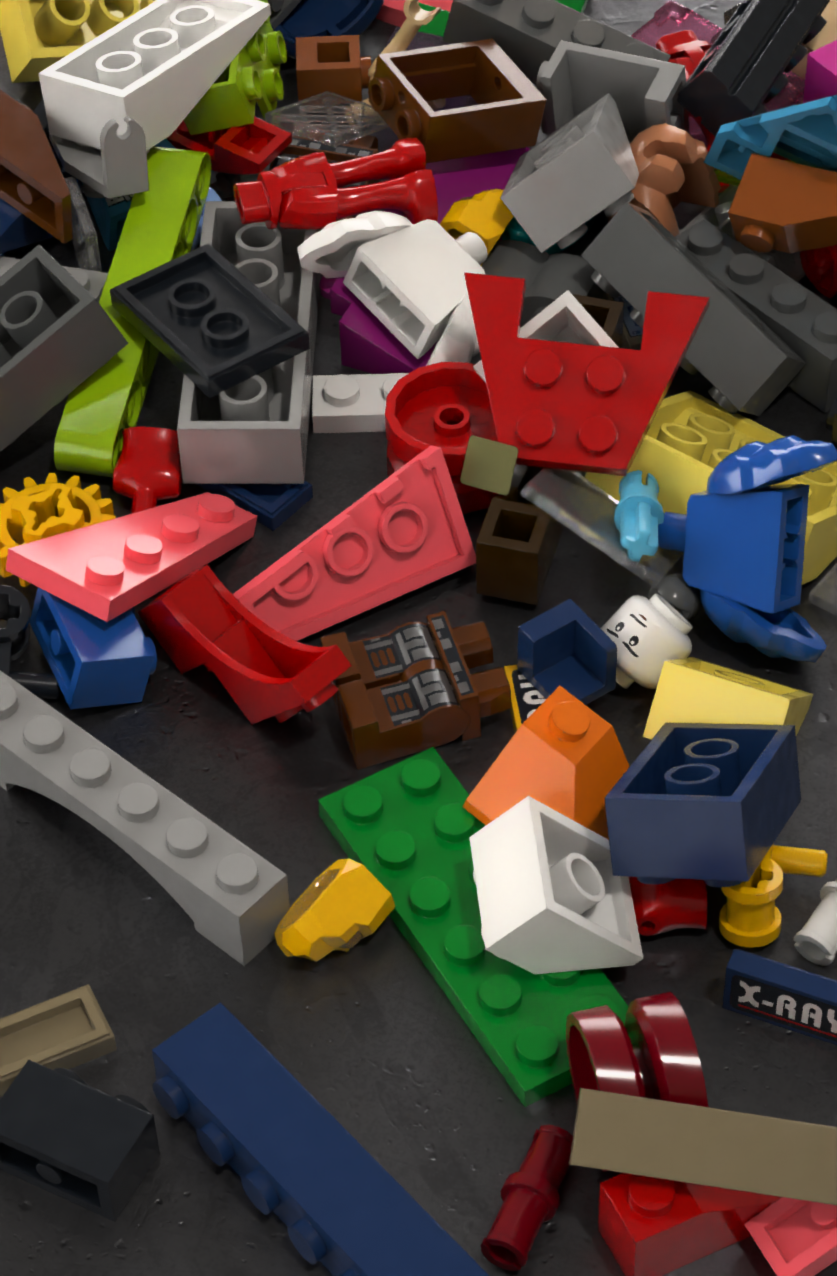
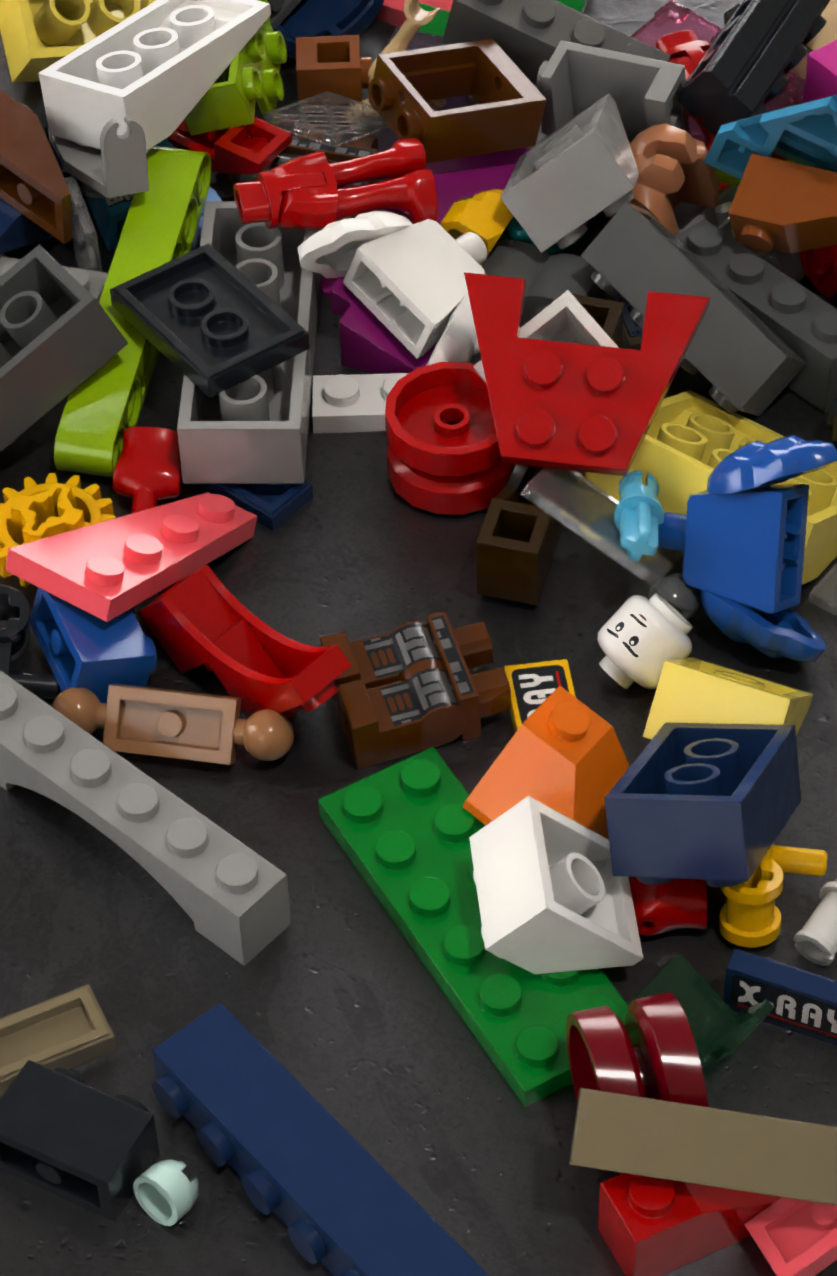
coral wing [233,445,476,641] -> none
yellow rock [274,858,395,962] -> none
olive sticker [460,435,518,496] -> none
dark red pin [480,1125,573,1271] -> none
dark blue panel [517,599,617,705] -> none
none -> medium nougat plate [52,683,294,765]
none -> light aqua hinge [133,1159,199,1226]
none -> clear green bracket [634,955,774,1068]

